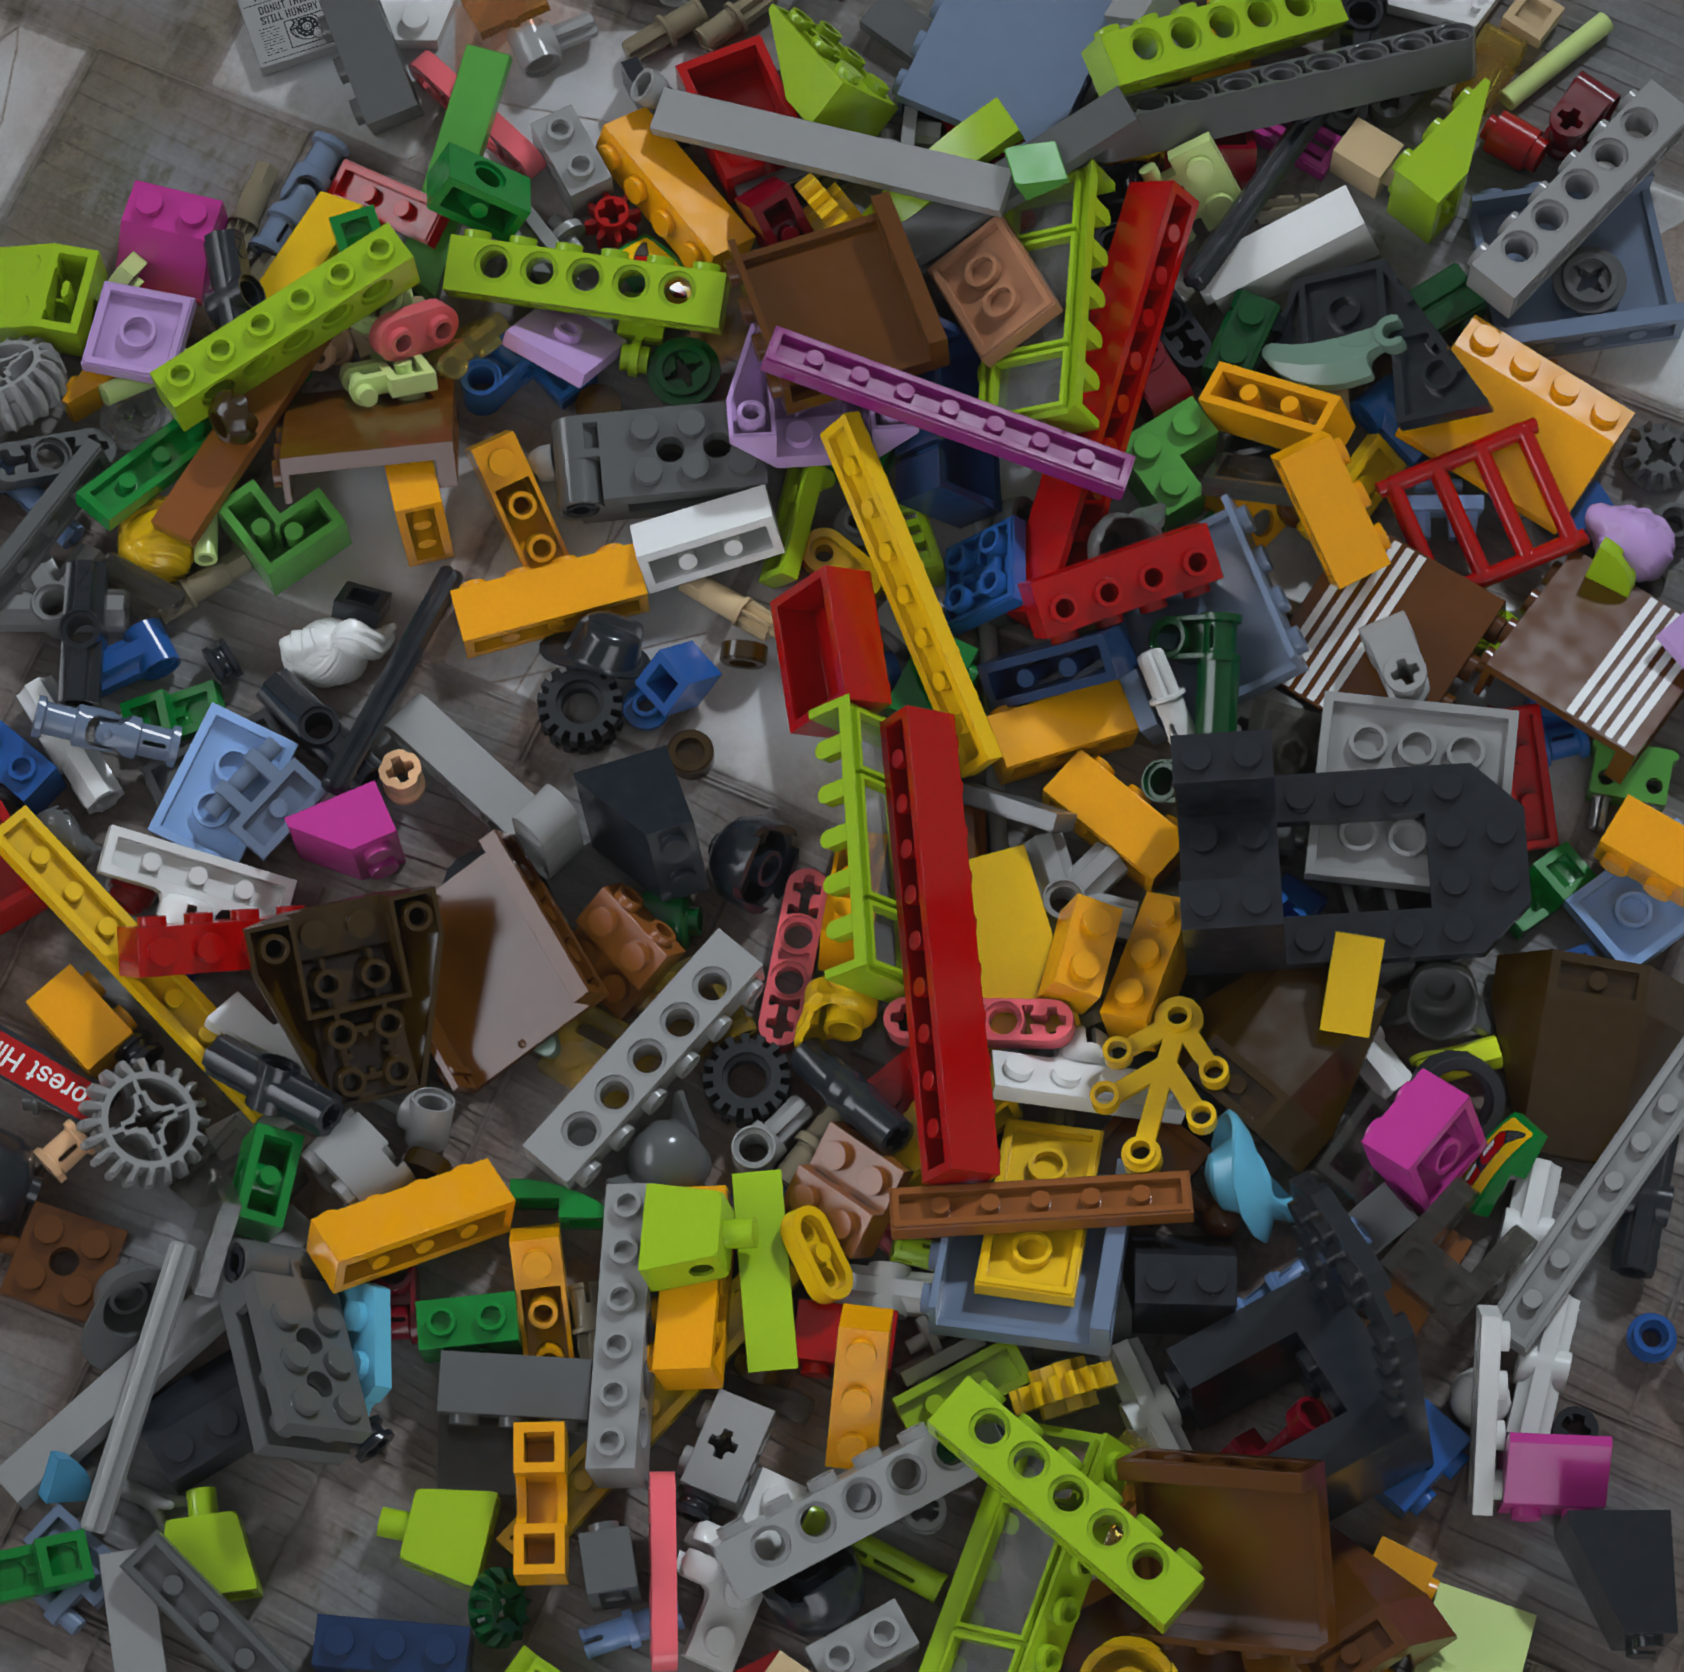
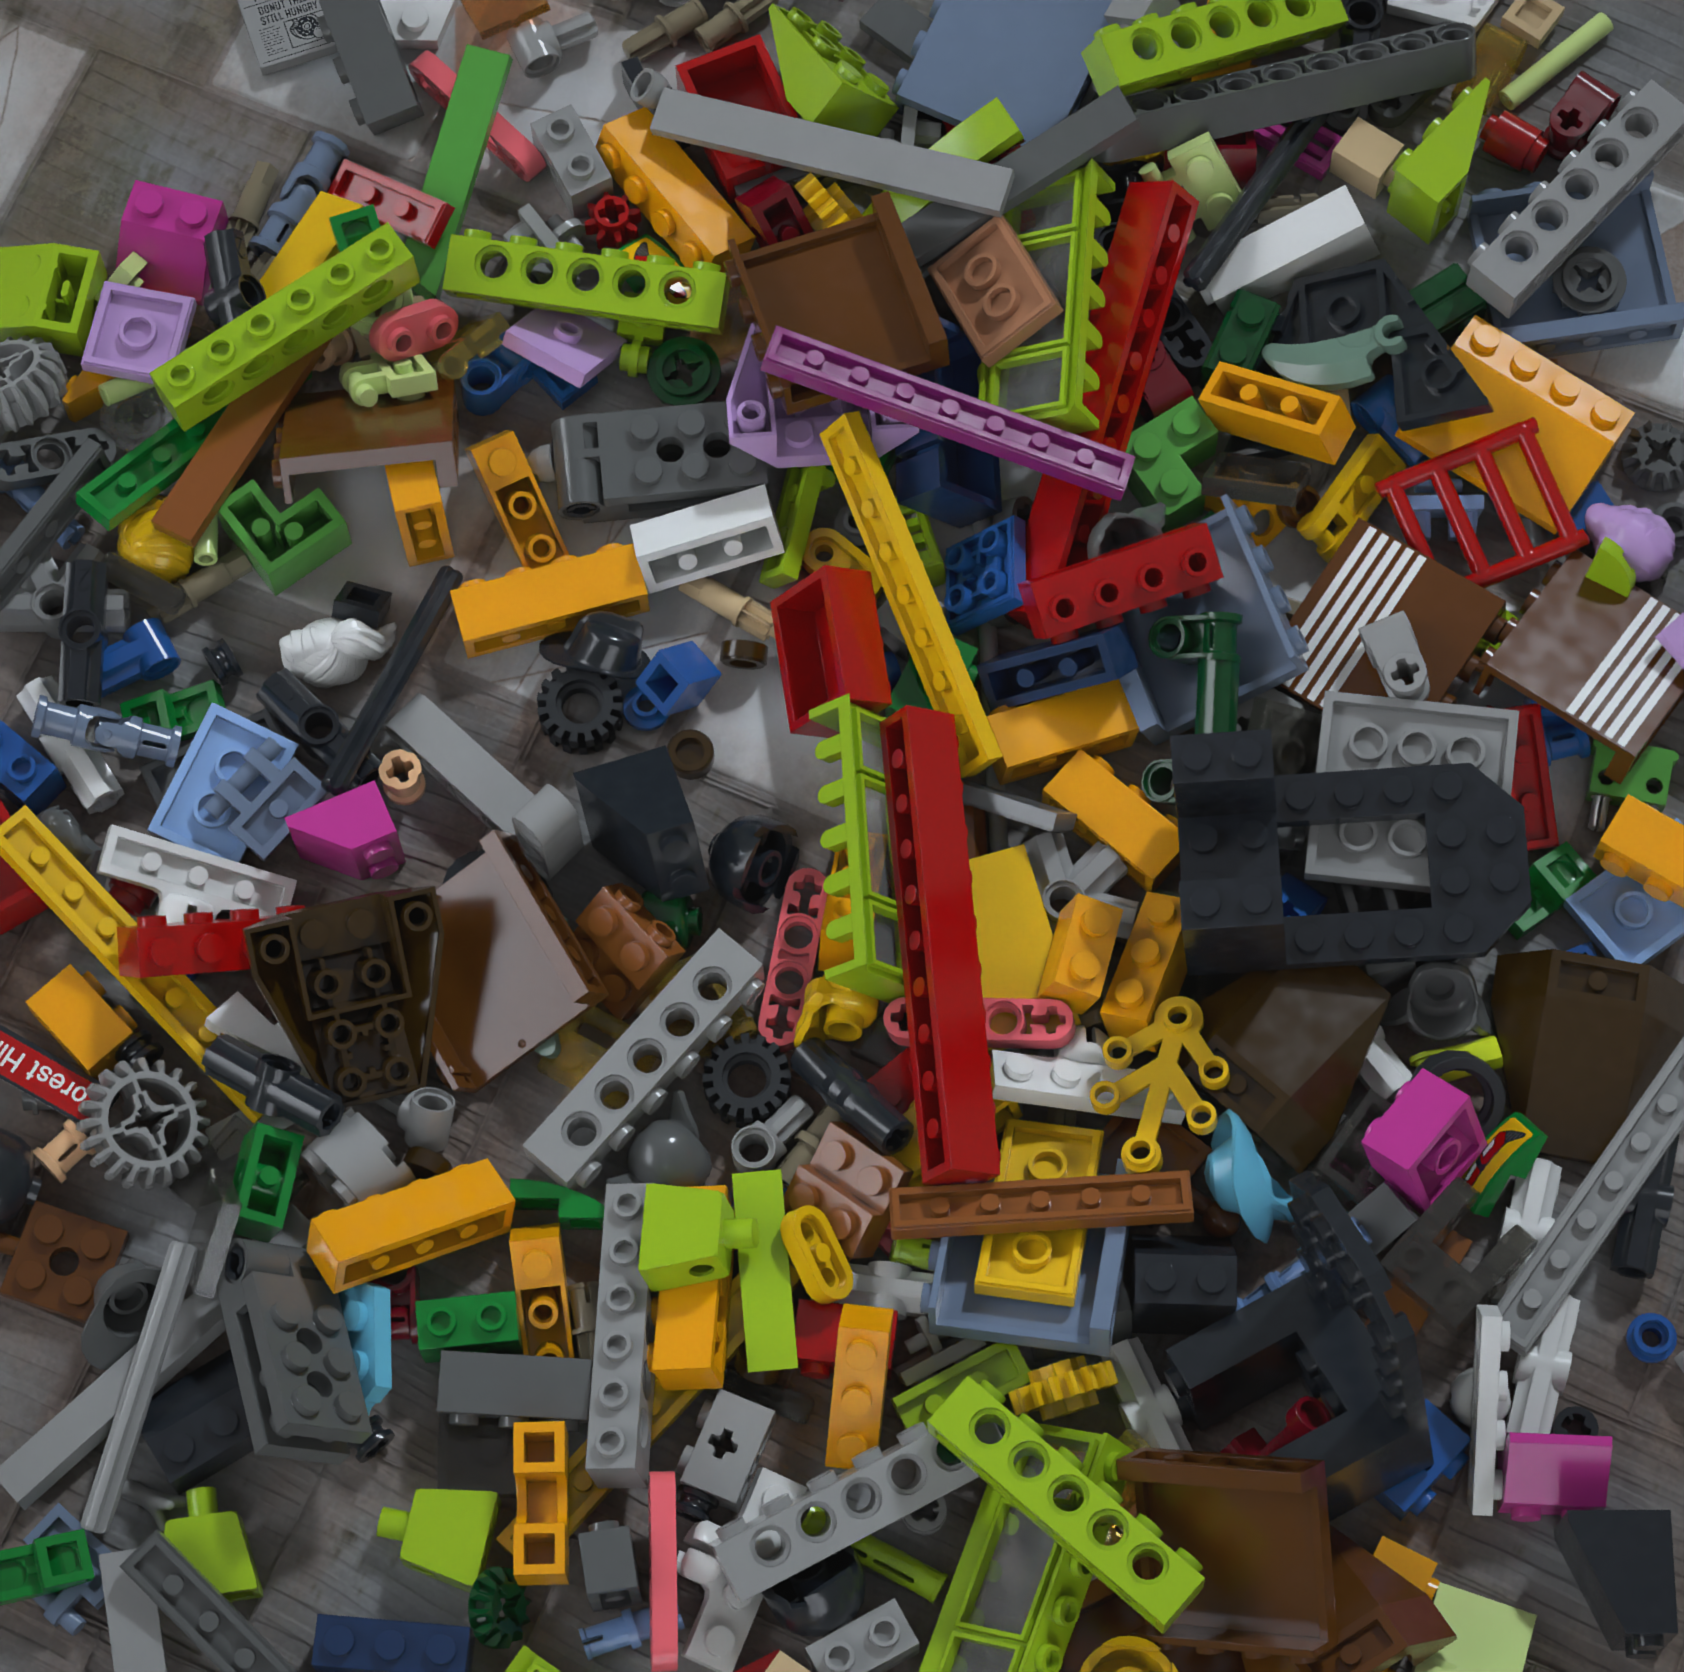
dark azure tile [38,1451,91,1504] -> none
dark brown plate [208,388,258,445] -> none
green brick [427,142,531,242] -> none
dark brown tile [575,384,622,415] -> none
bright green slope [1004,141,1069,201] -> none
white axle [1137,648,1195,745] -> none
light orange brick [1270,430,1392,589] -> none
yellow tile [1319,931,1385,1038] -> none

